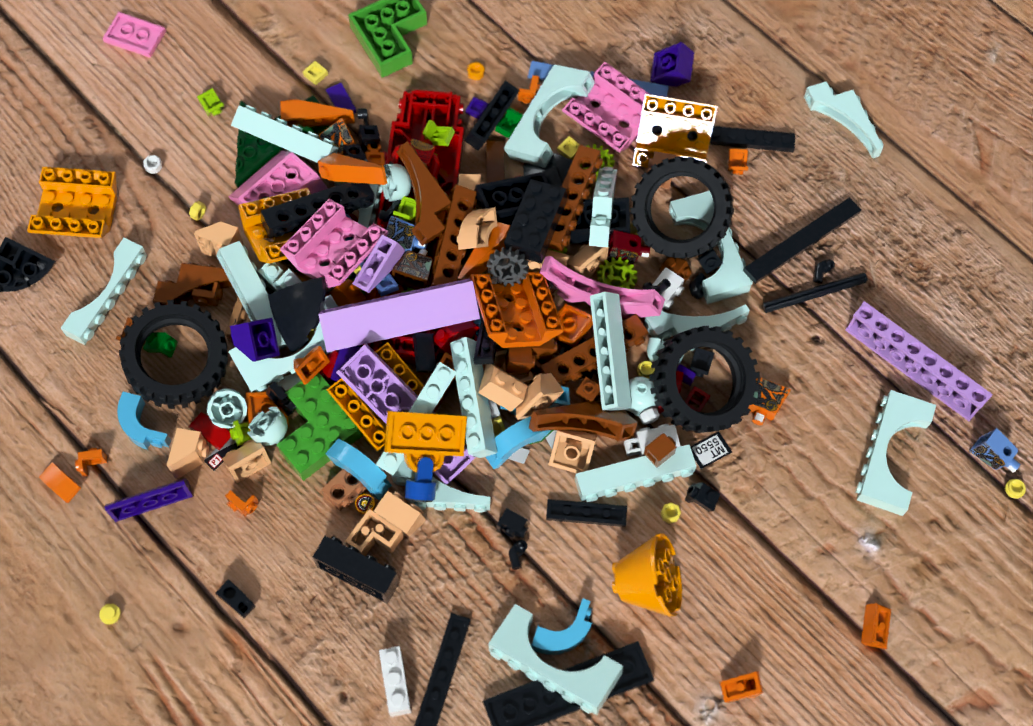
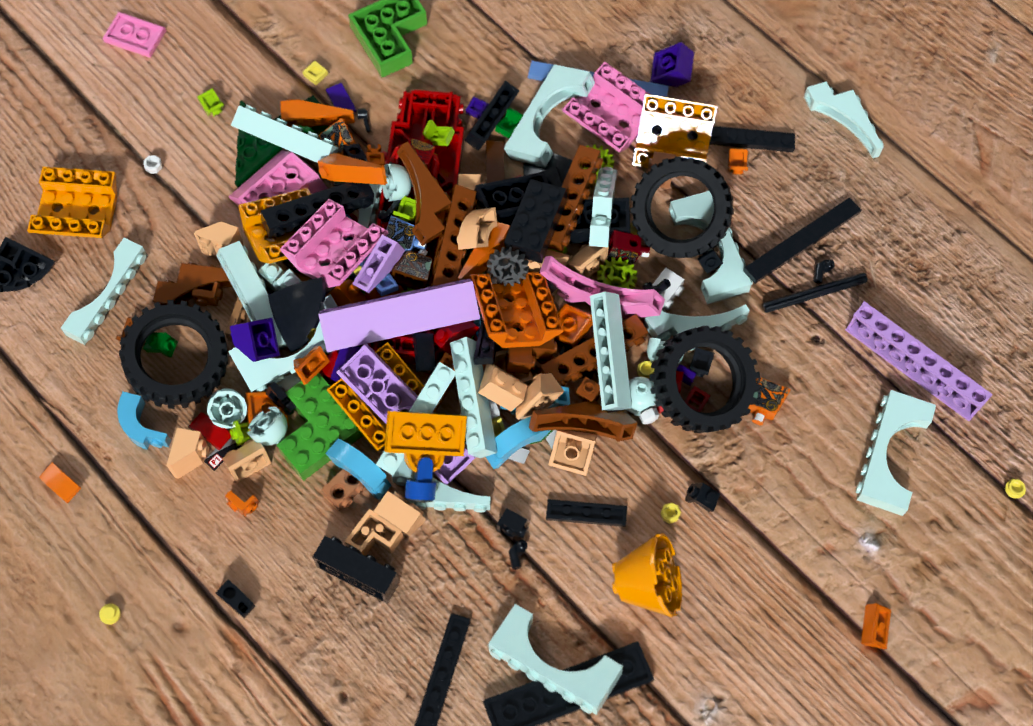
orange bracket [75,448,107,477] -> none
dark purple slope [104,478,193,522] -> none
light yellow tile [189,201,206,221] -> none
tile [355,494,375,515] -> none
black brick [358,125,380,153] -> none
white brick [379,646,411,717] -> none
light orange tile [467,62,485,80] -> none
orange bracket [518,75,542,103] -> none
medium azure arch [531,599,593,655] -> none
light yellow plate [557,136,580,160] -> none
light aqua brick [575,444,697,502] -> none
white brick [624,424,680,457] -> none
dark orange brick [644,433,677,468] -> none
dark orange bracket [659,257,692,285] -> none
black arm [689,273,706,299] -> none
sticker [690,432,732,469] -> none
orange slope [720,671,763,703] -> none
medium blue torso [969,428,1021,473] -> none

